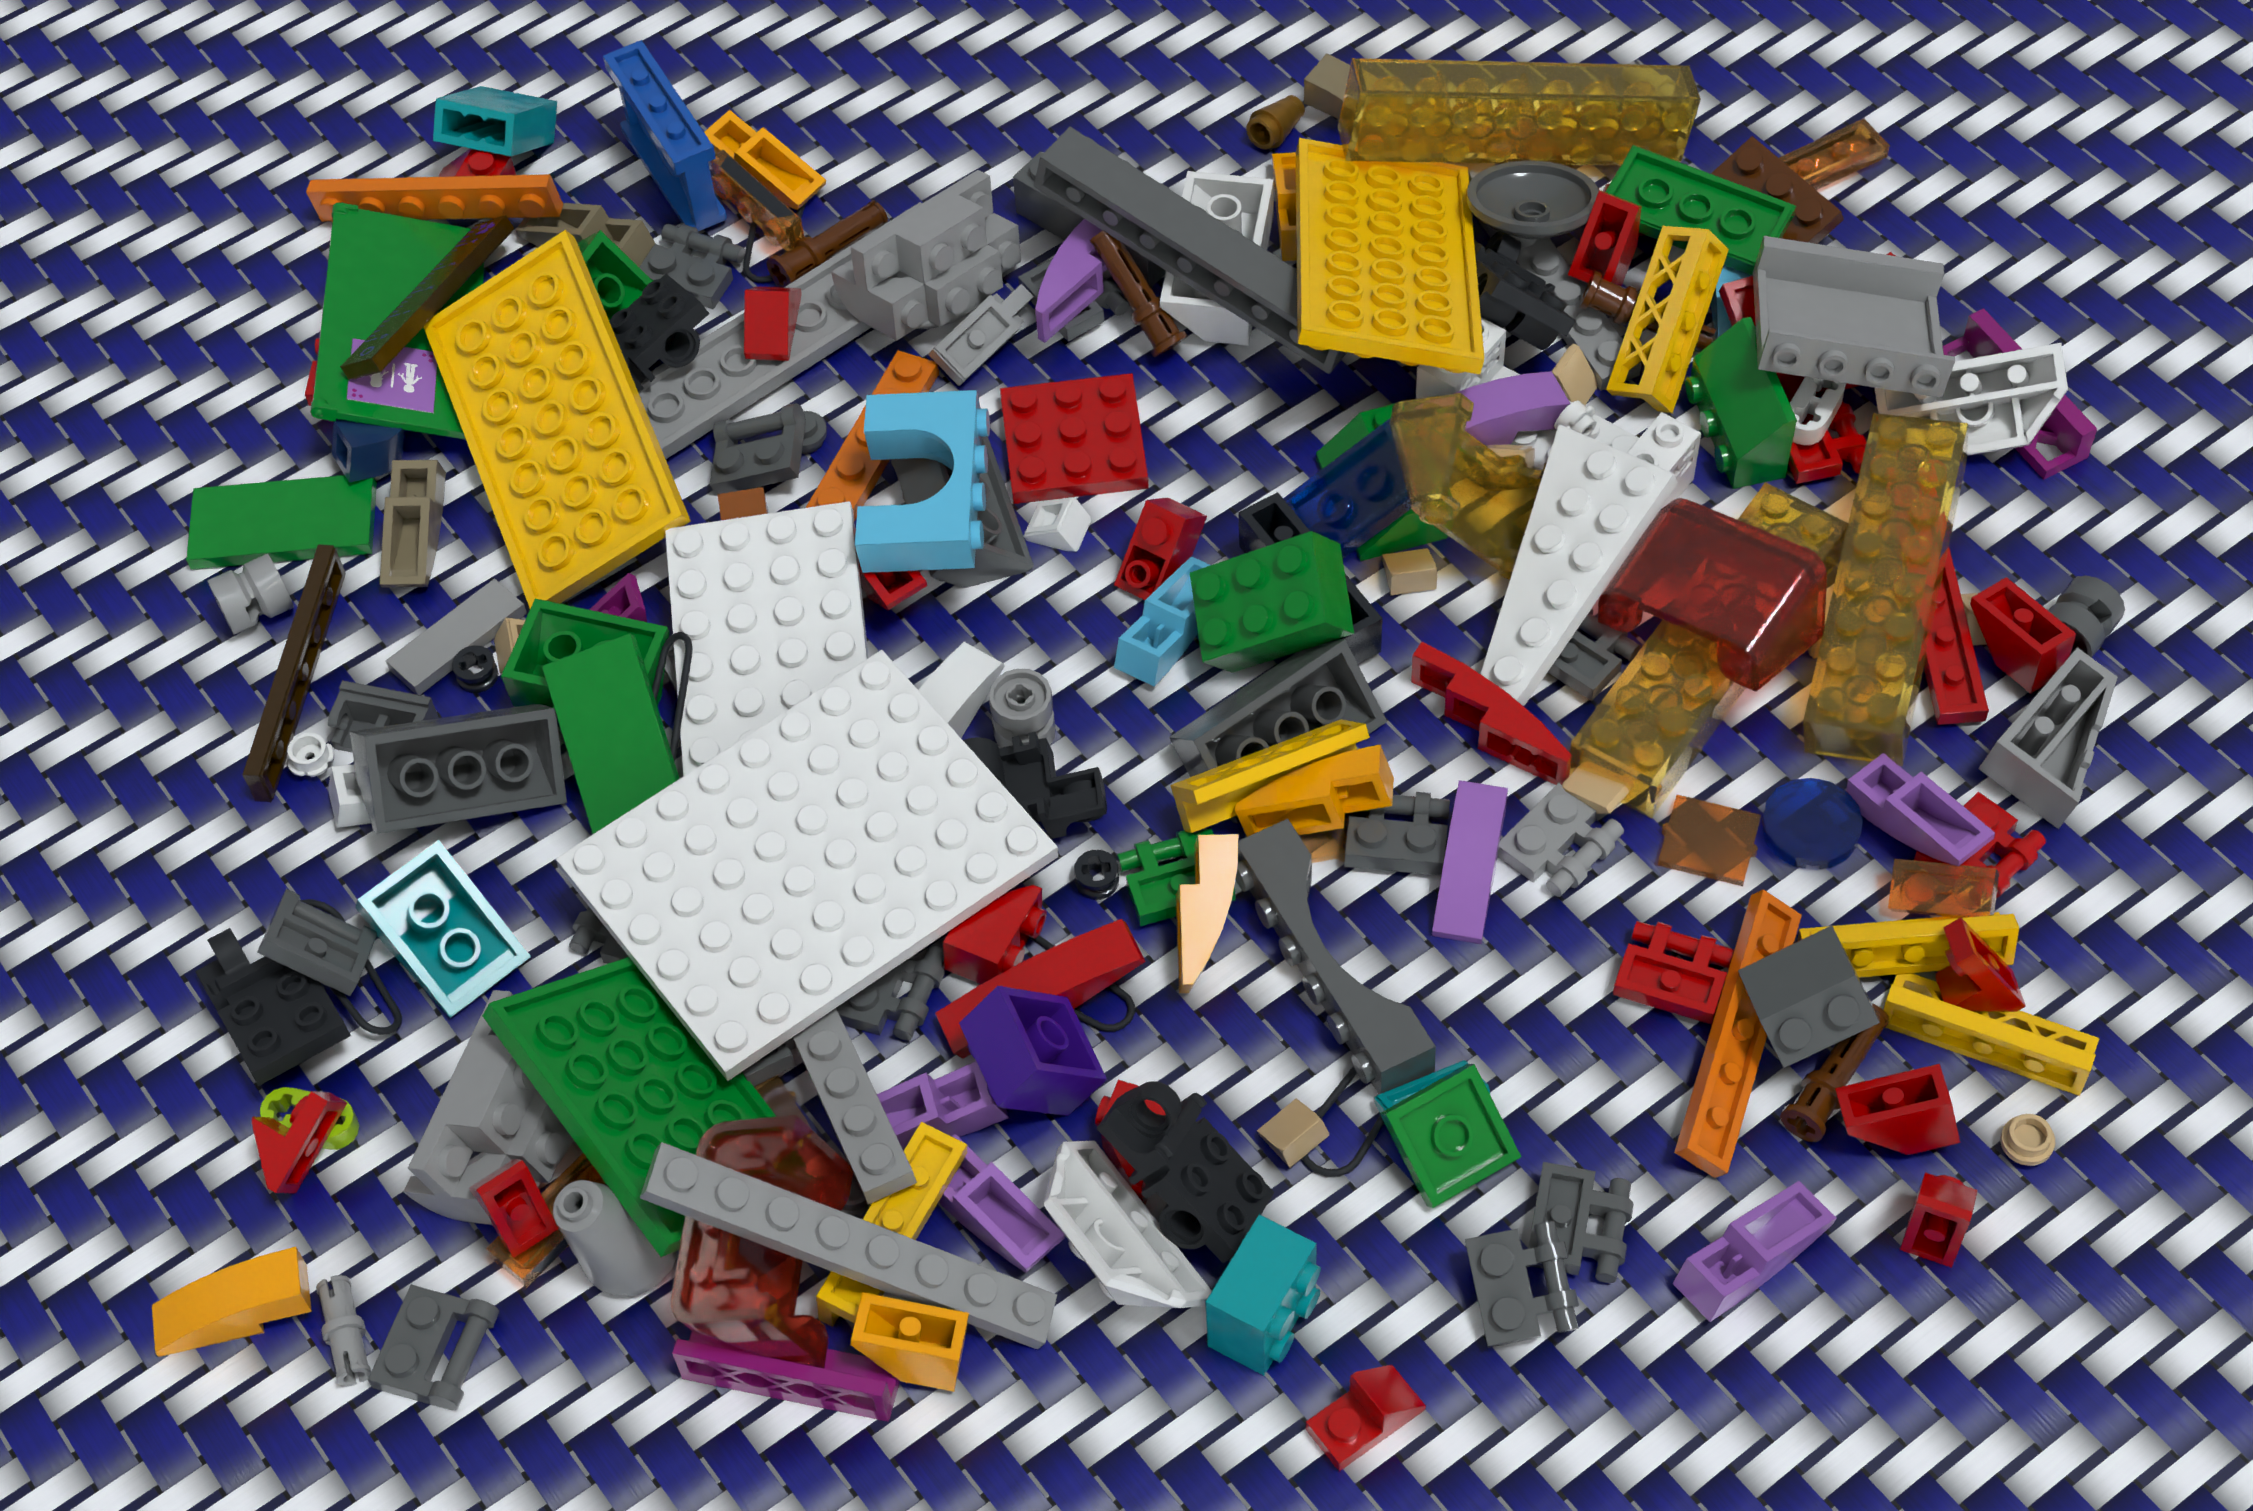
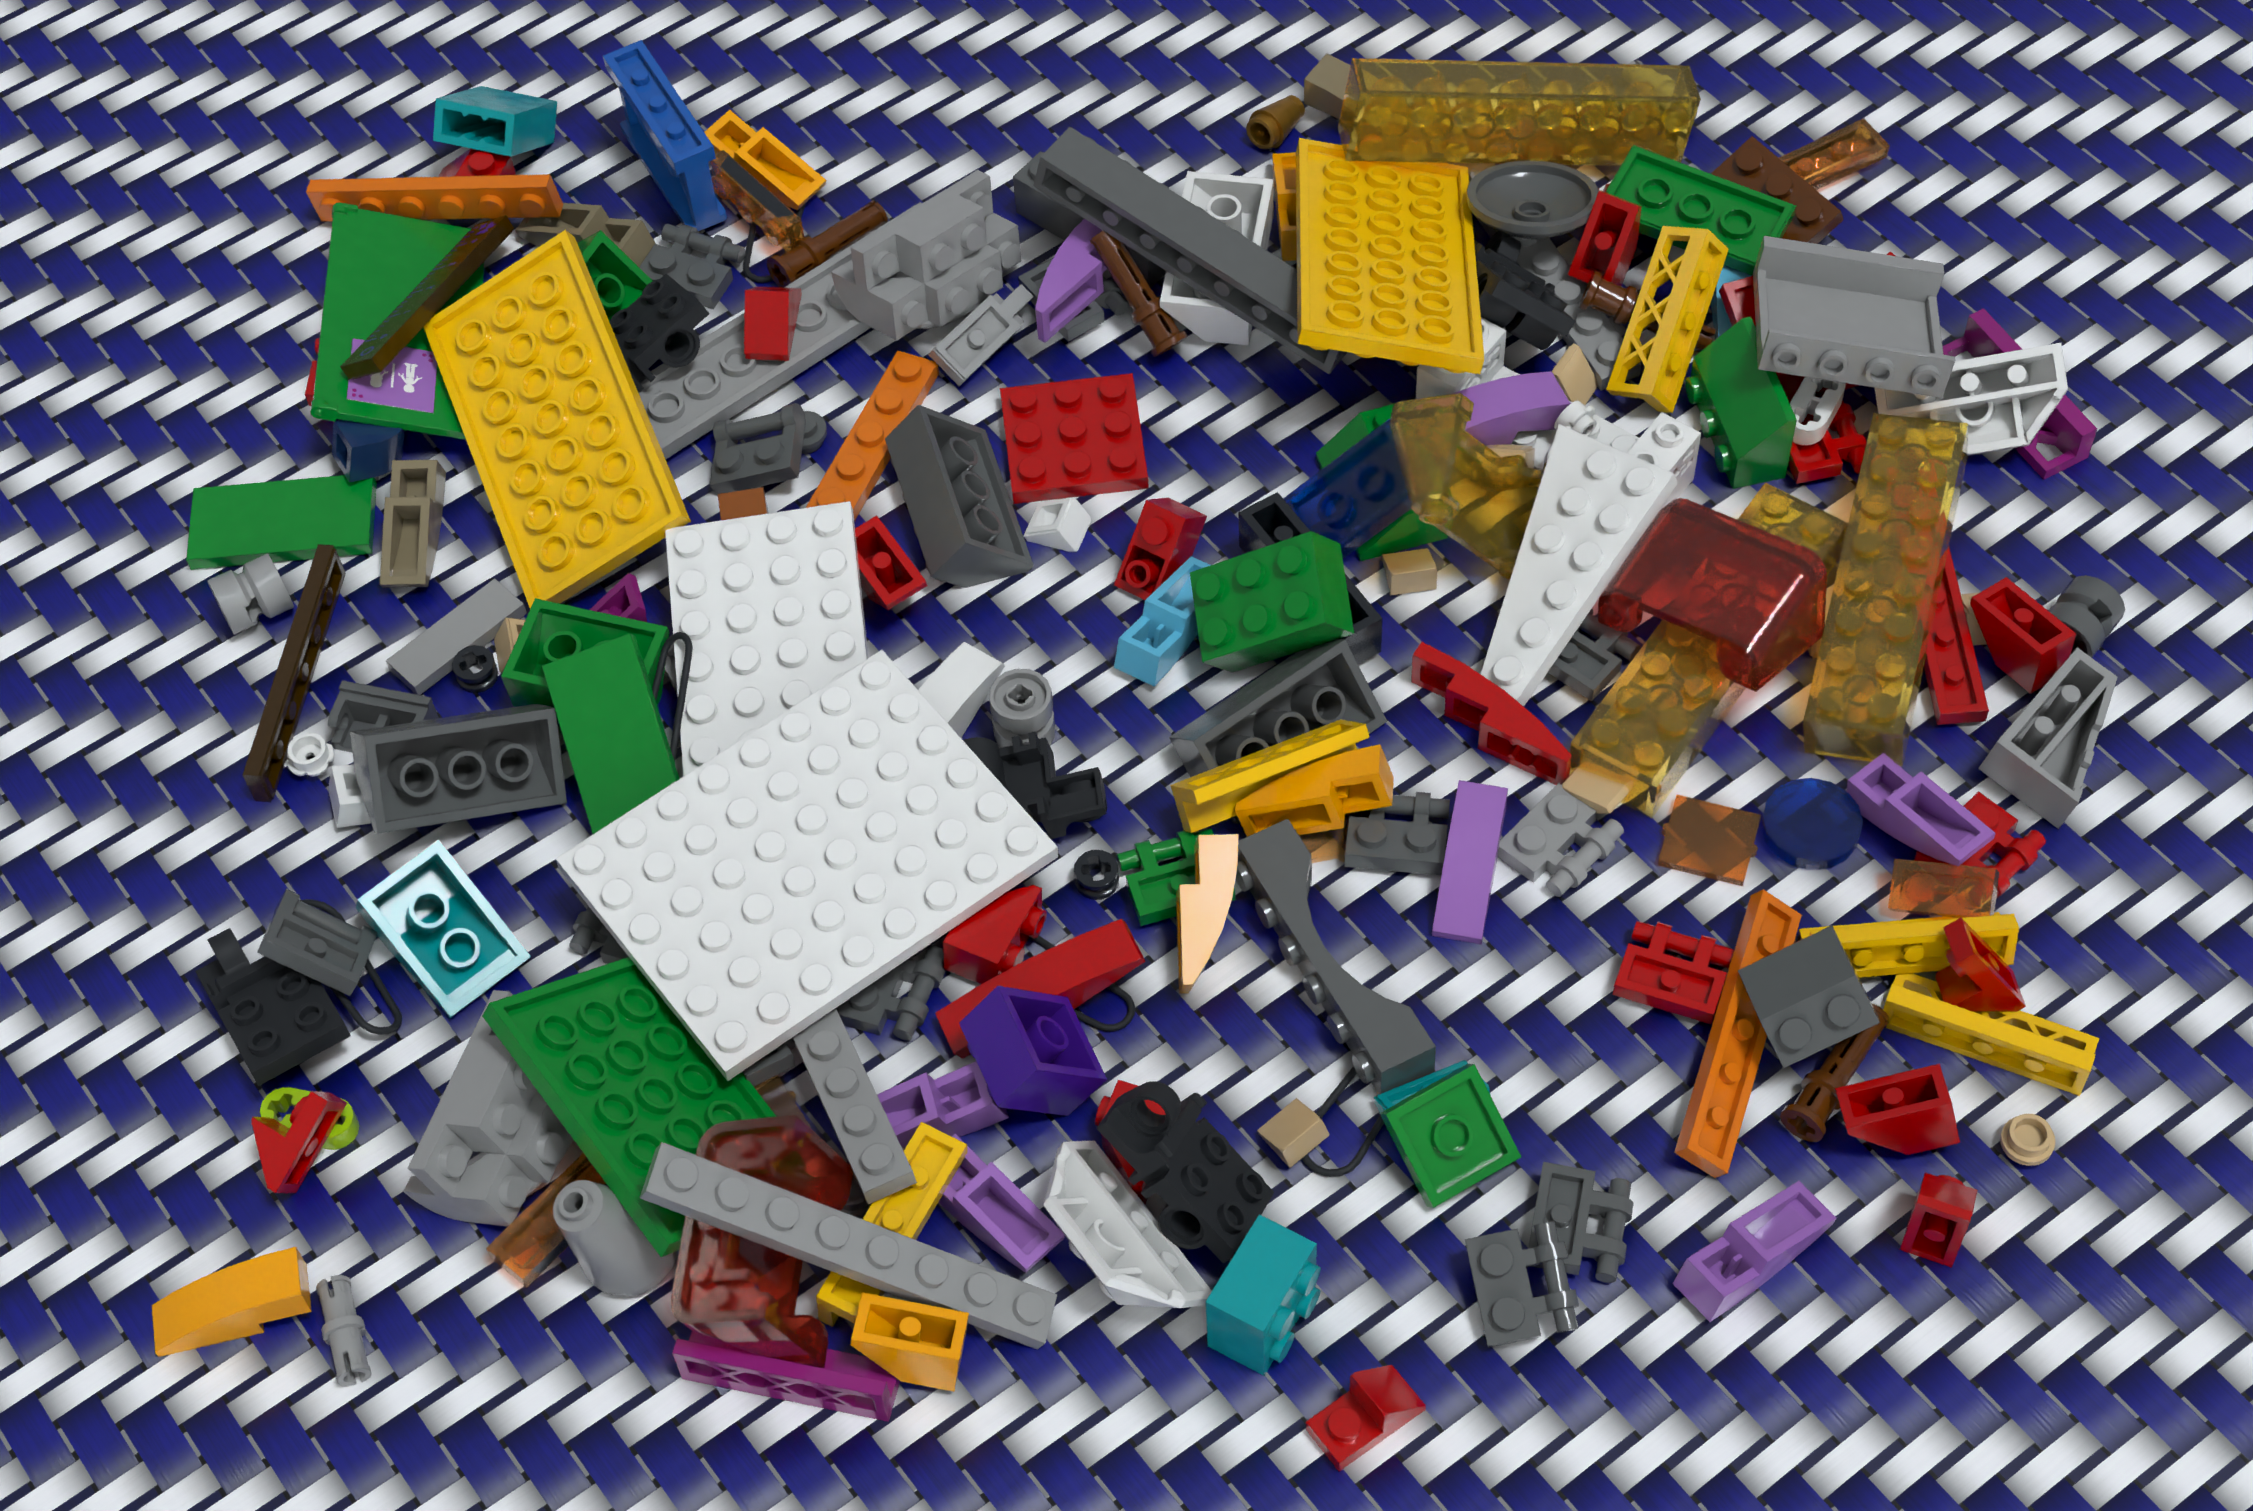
dark grey plate [368,1284,500,1410] -> none
red slope [469,1159,559,1258] -> none
medium azure arch [855,390,990,573] -> none

